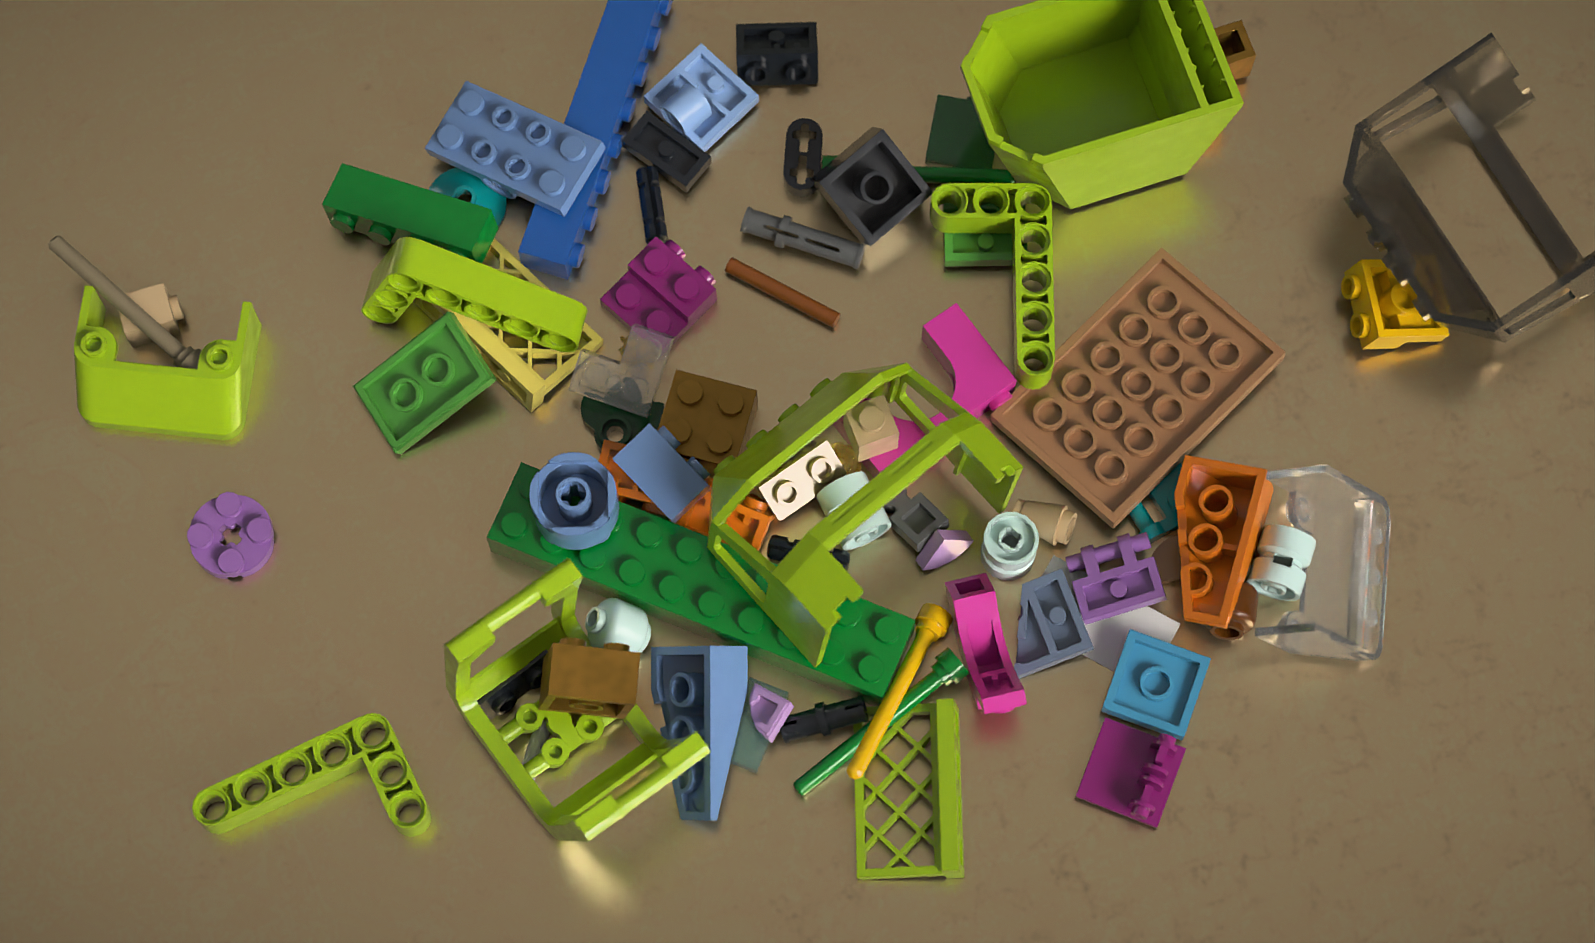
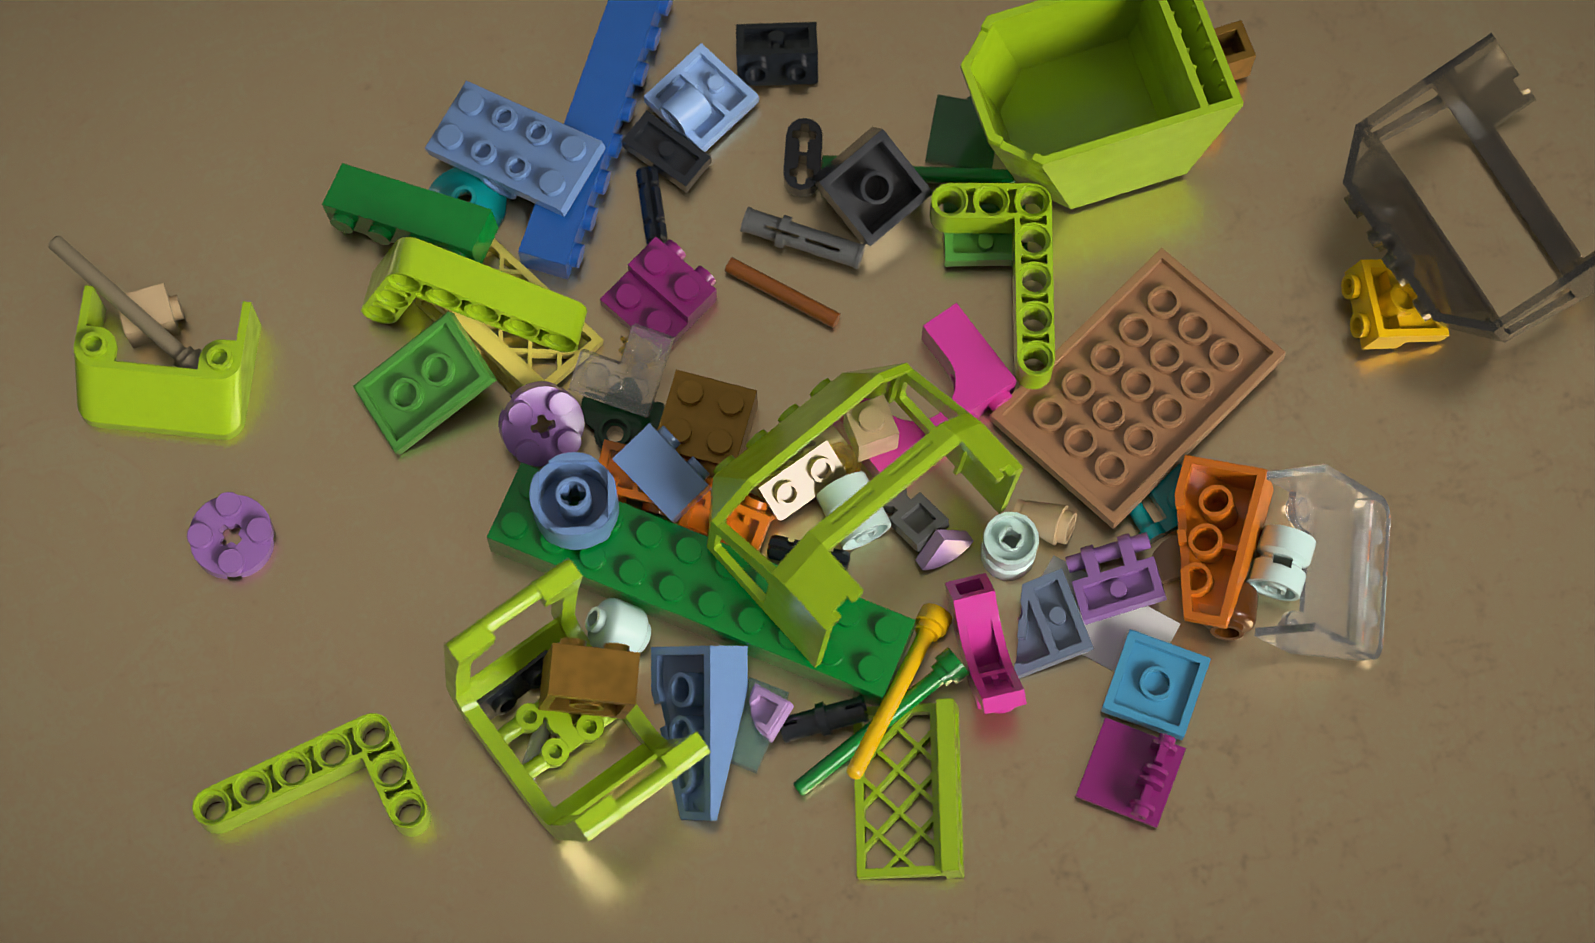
none -> medium lavender plate [498,381,584,467]

